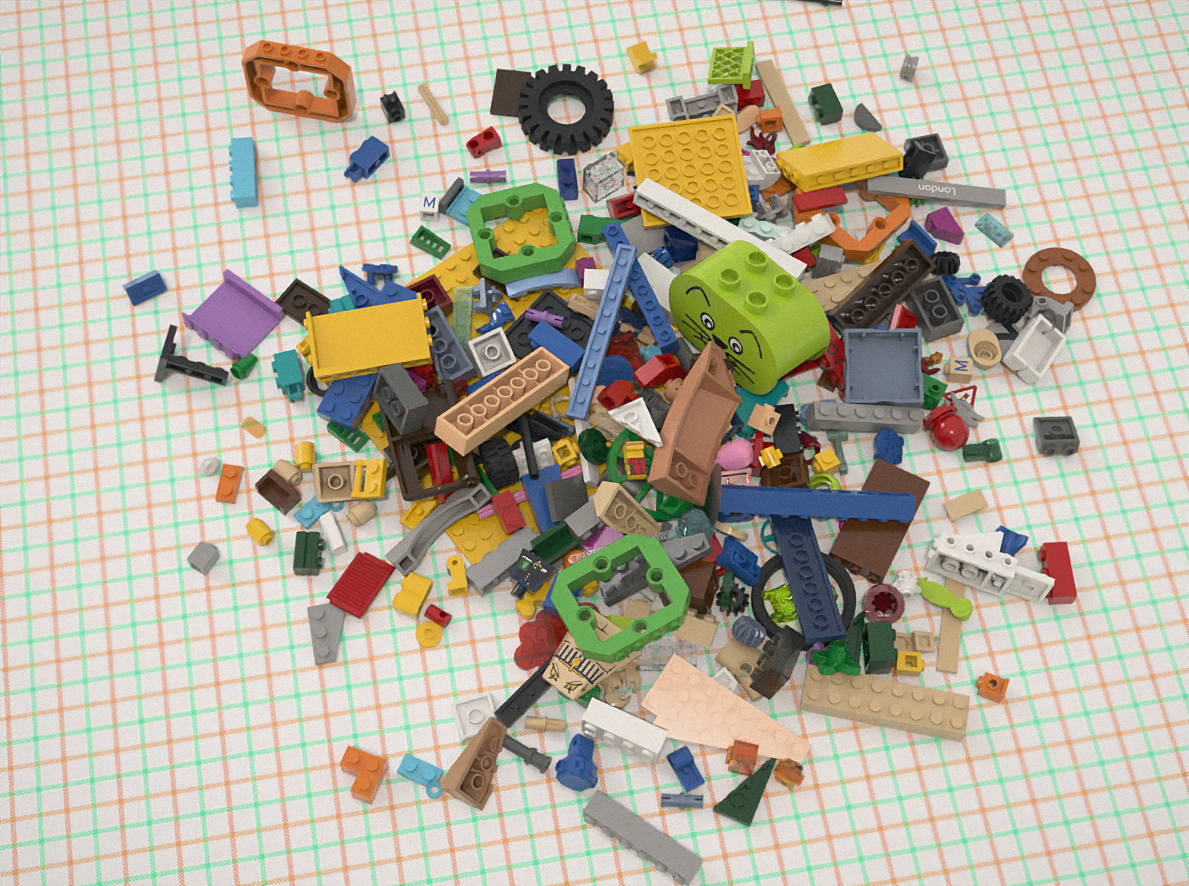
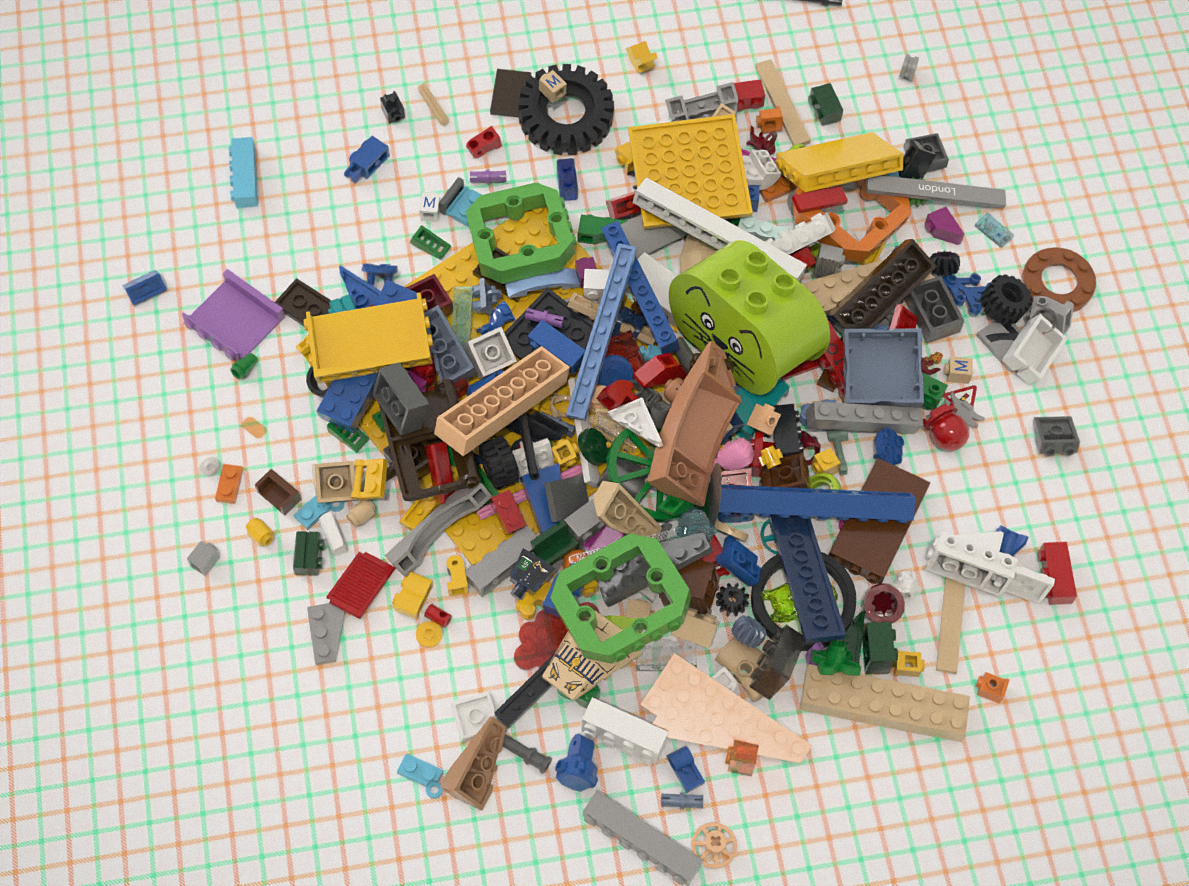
black piece [154,324,229,386] -> none
orange panel [241,40,357,123] -> none
teal brick [271,349,305,403] -> none
tan brick [272,459,301,486] -> none
yellow brick [295,441,316,472] -> none
orange brick [340,745,388,805] -> none
tan axle [525,716,566,733] -> none
clear brick [583,152,625,204] -> none
tan animal [596,667,641,709] -> none
leg [622,441,646,480] -> none
blue gear [652,247,674,269] -> none
clear blue brick [662,225,699,263] -> none
lime fence [707,41,755,89] -> none
dark green wing [713,758,777,827] -> none
dark green tile [720,570,735,610] -> none
light nougat tile [737,105,759,132] -> none
light grey plate [755,193,790,221] -> none
clear orange head [773,758,805,789] -> none
dark grey tile [854,102,882,132] -> none
tan slope [894,631,935,654] -> none
blue panel [896,220,937,258] -> none
lime brick [916,577,973,621] -> none
tan slope [944,489,988,522] -> none
clear green piece [962,438,1003,463] -> none
tan piece [968,328,1002,371] -> none
none -> tan brick [539,70,567,103]
none -> light nougat wheel [691,822,737,869]

